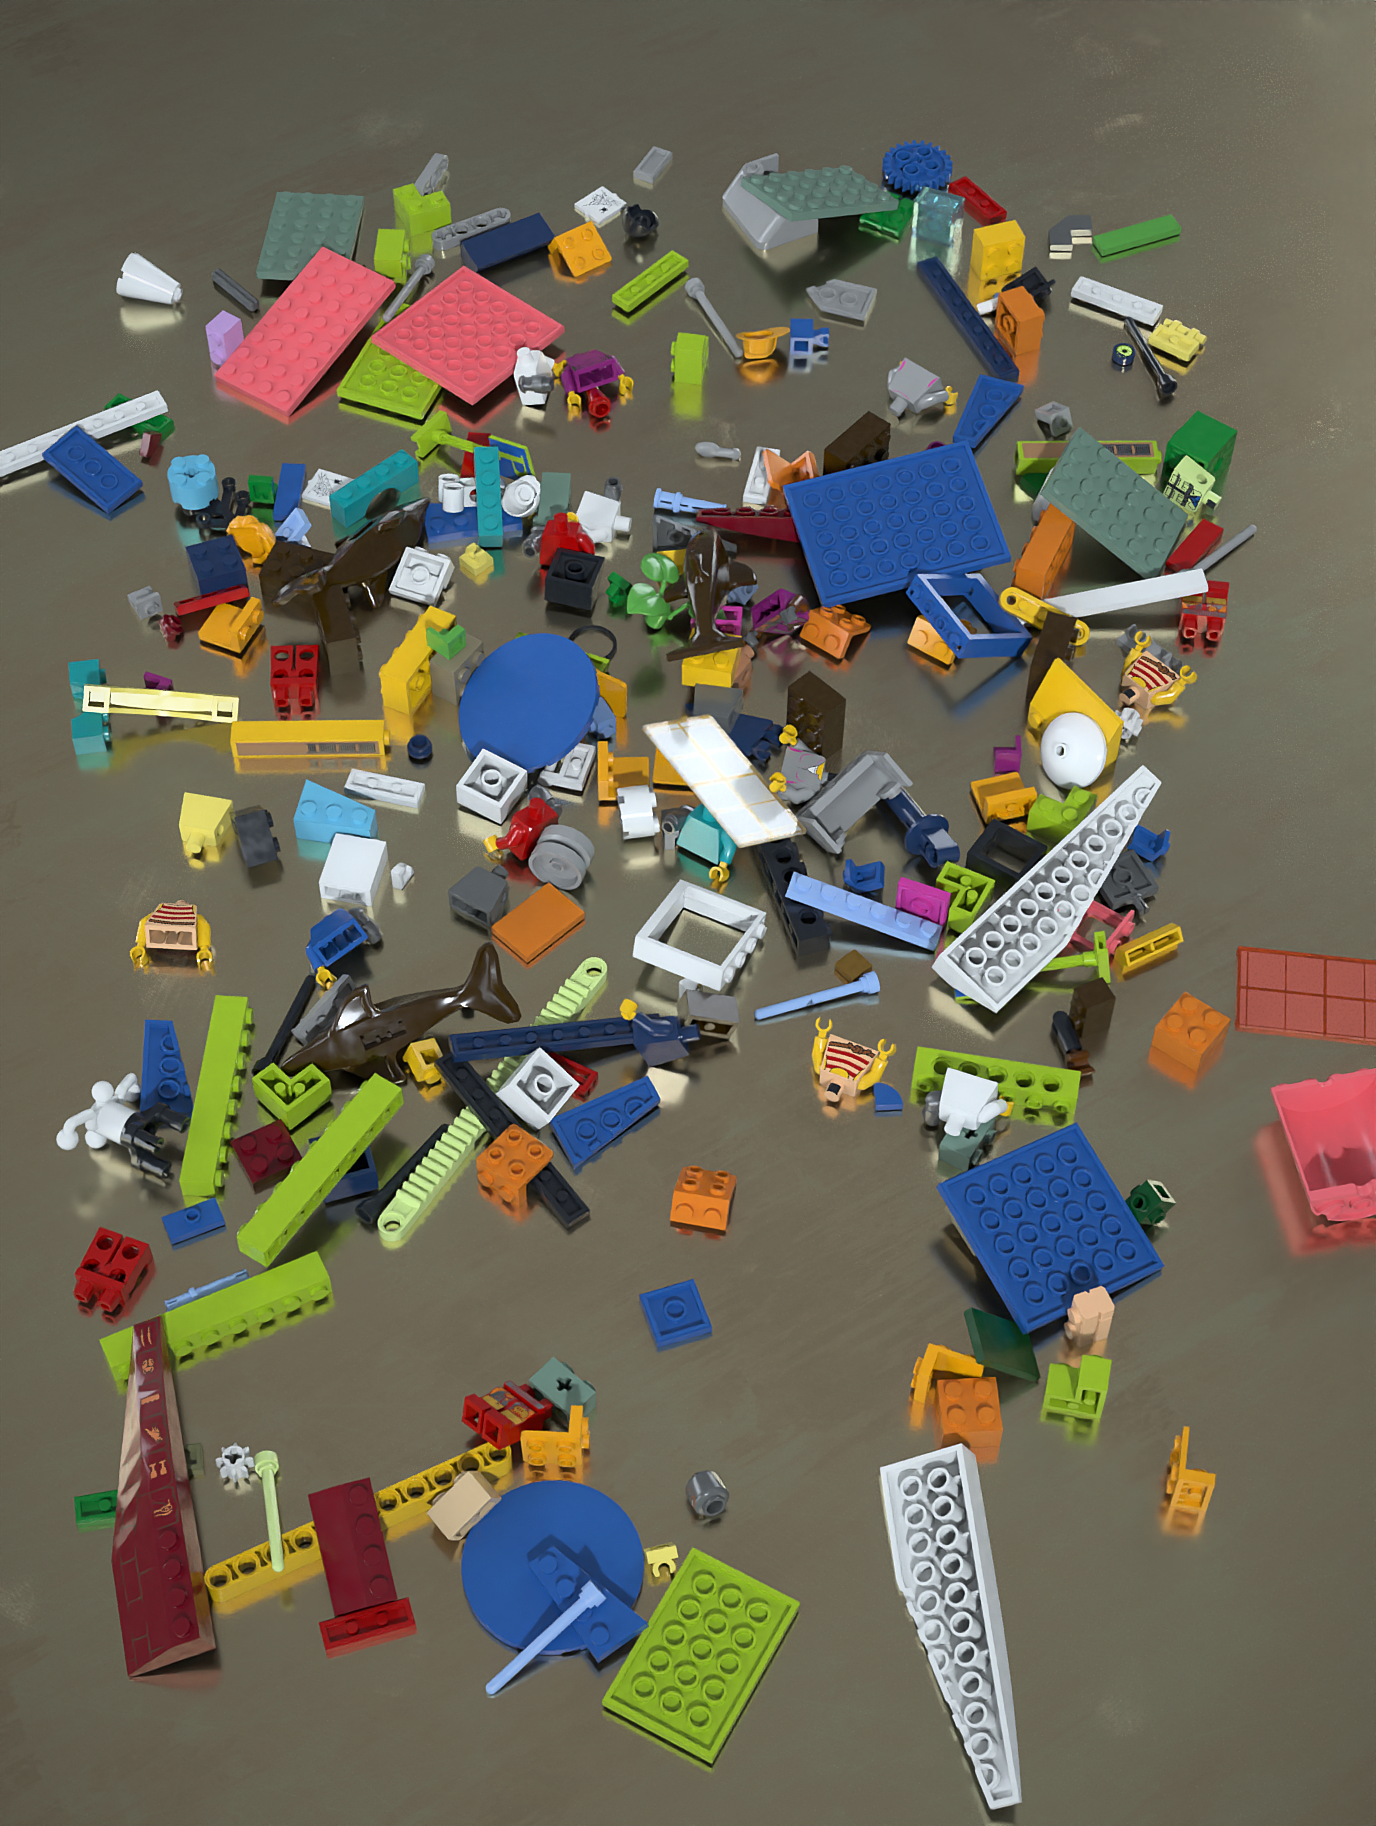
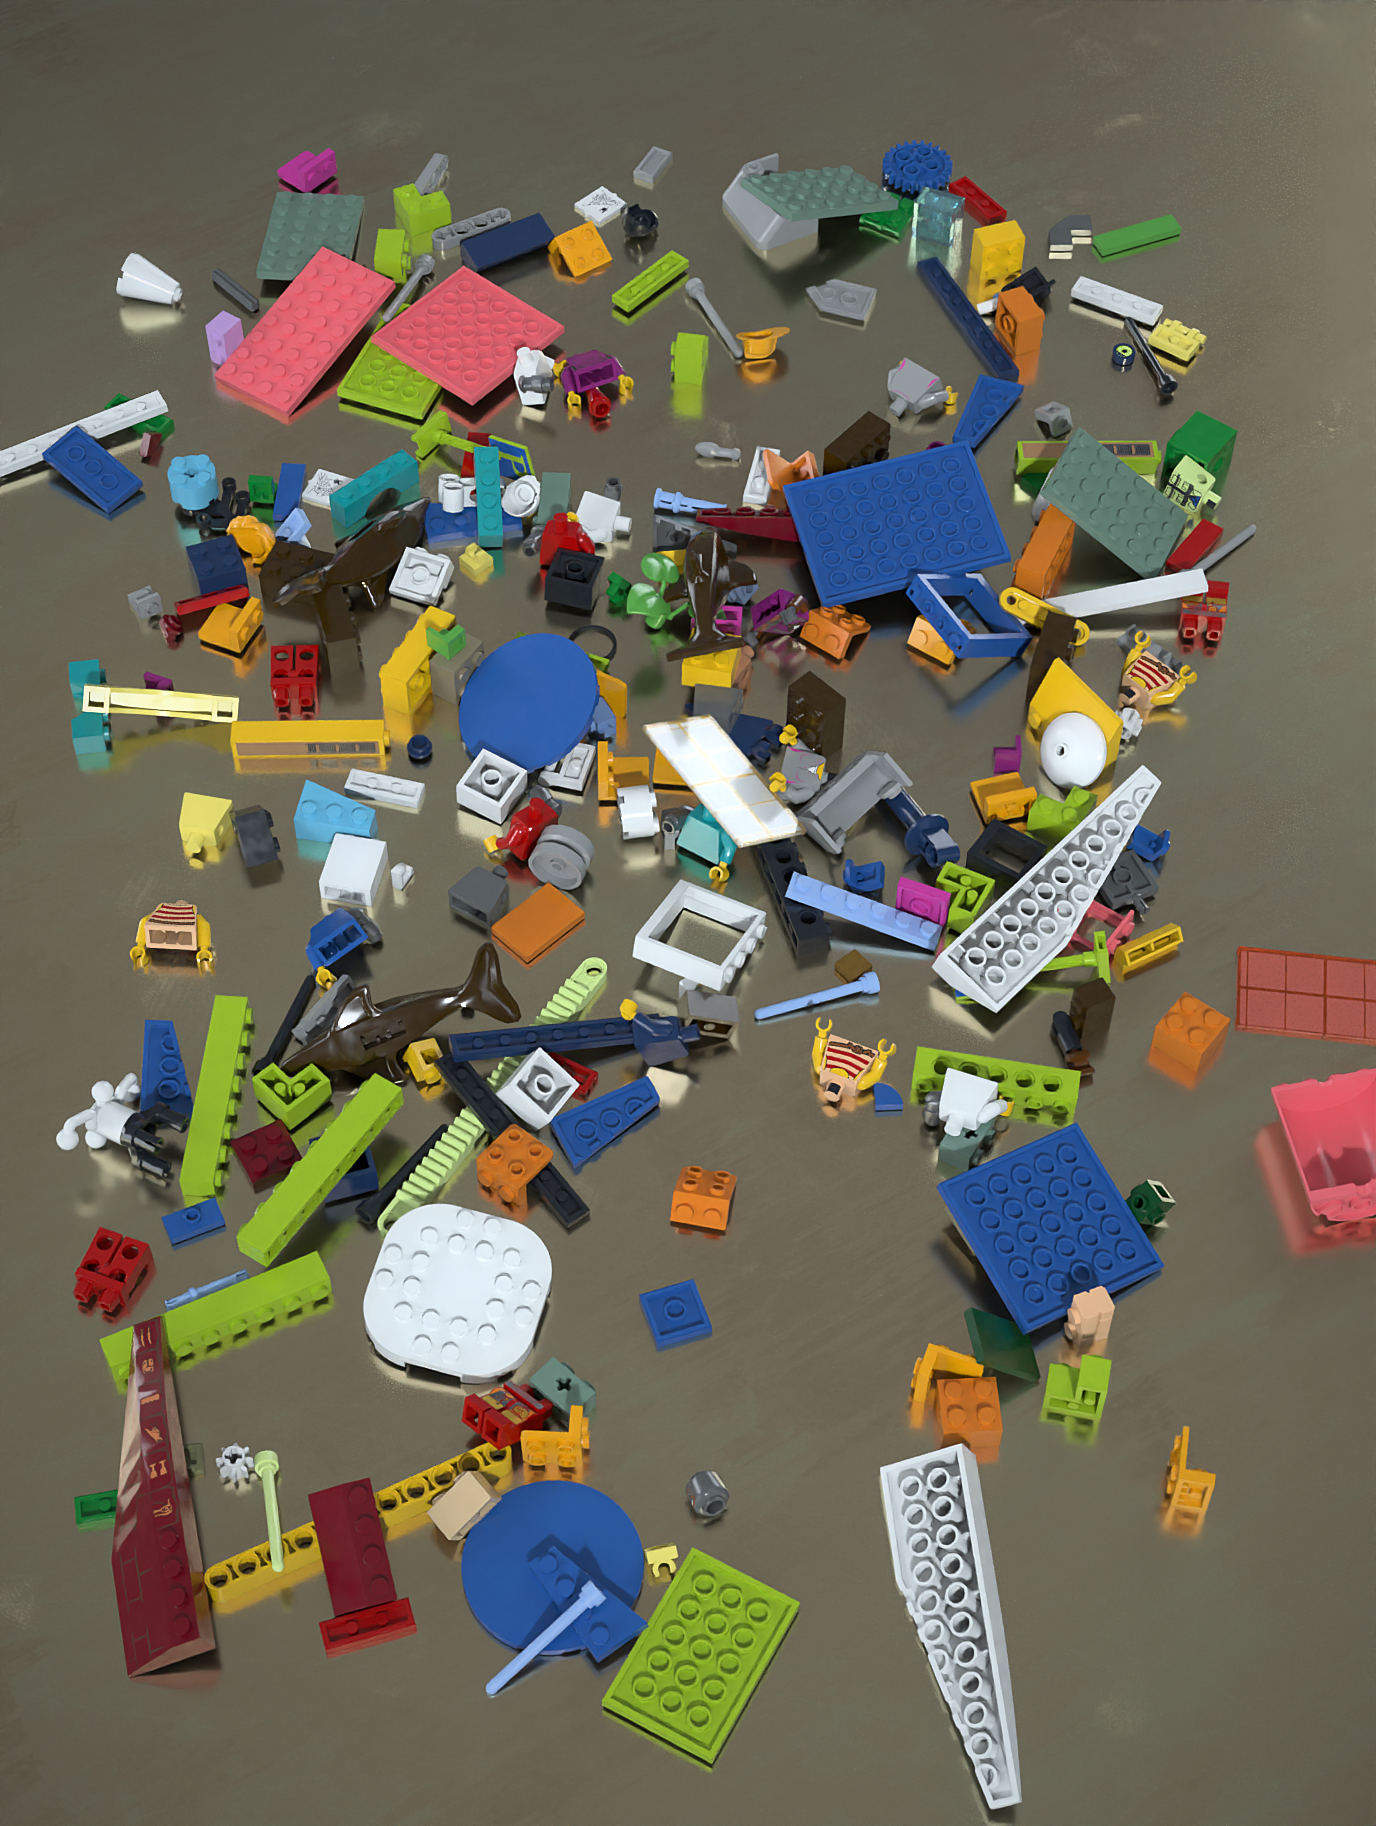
blue brick [790,319,829,355] -> none
none -> dark pink bracket [277,148,337,193]
none -> white plate [363,1204,552,1384]

